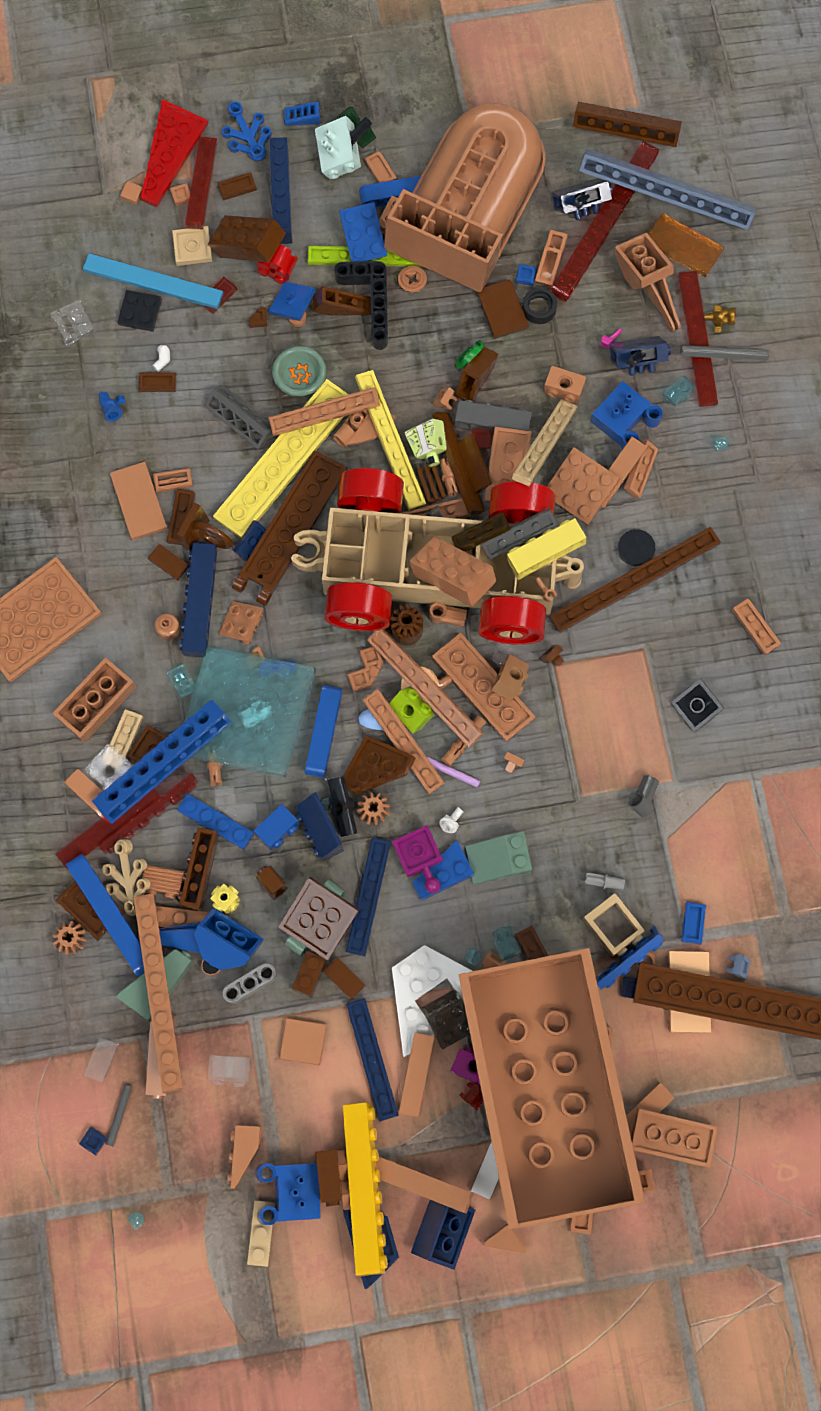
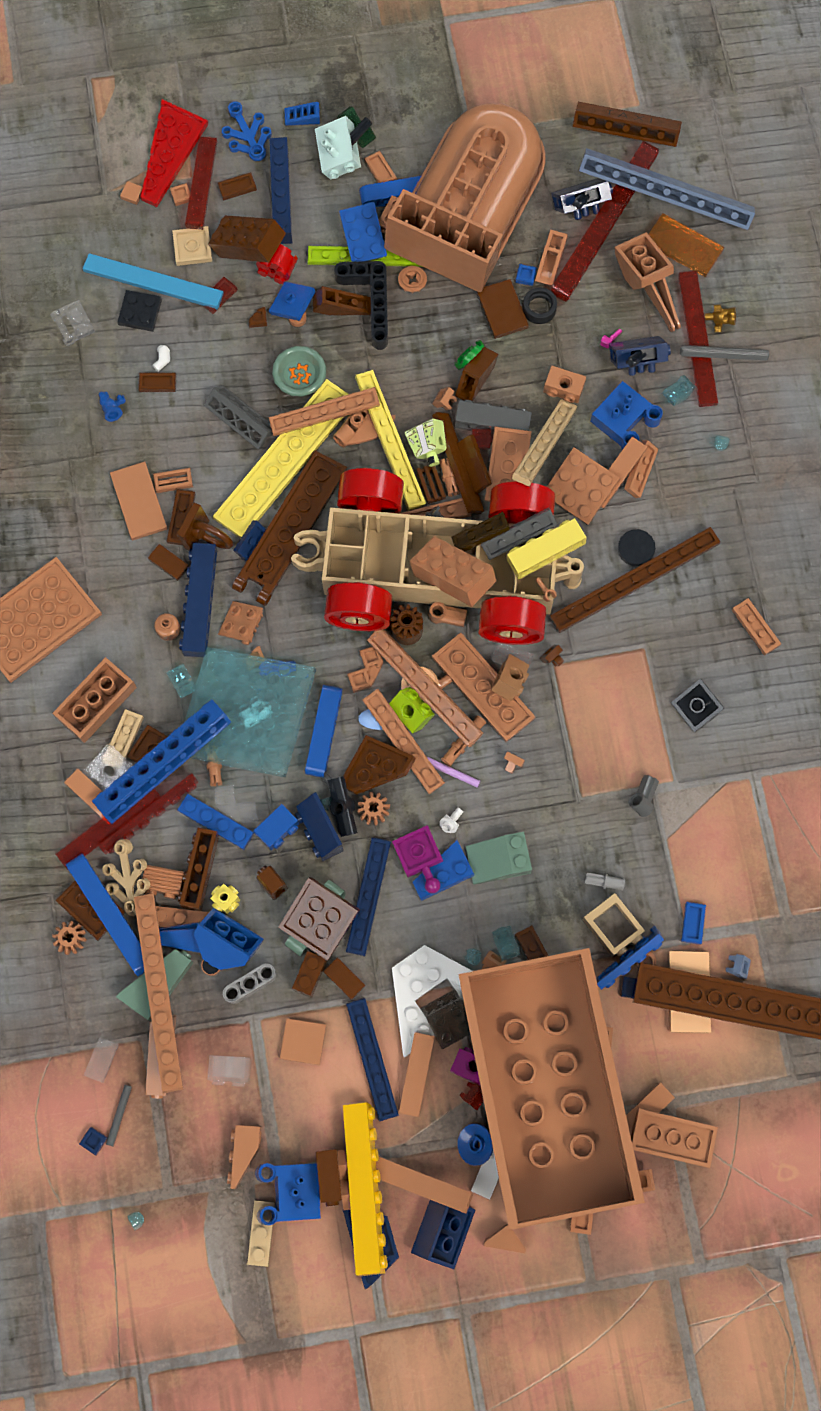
none -> blue dish [458,1124,493,1166]

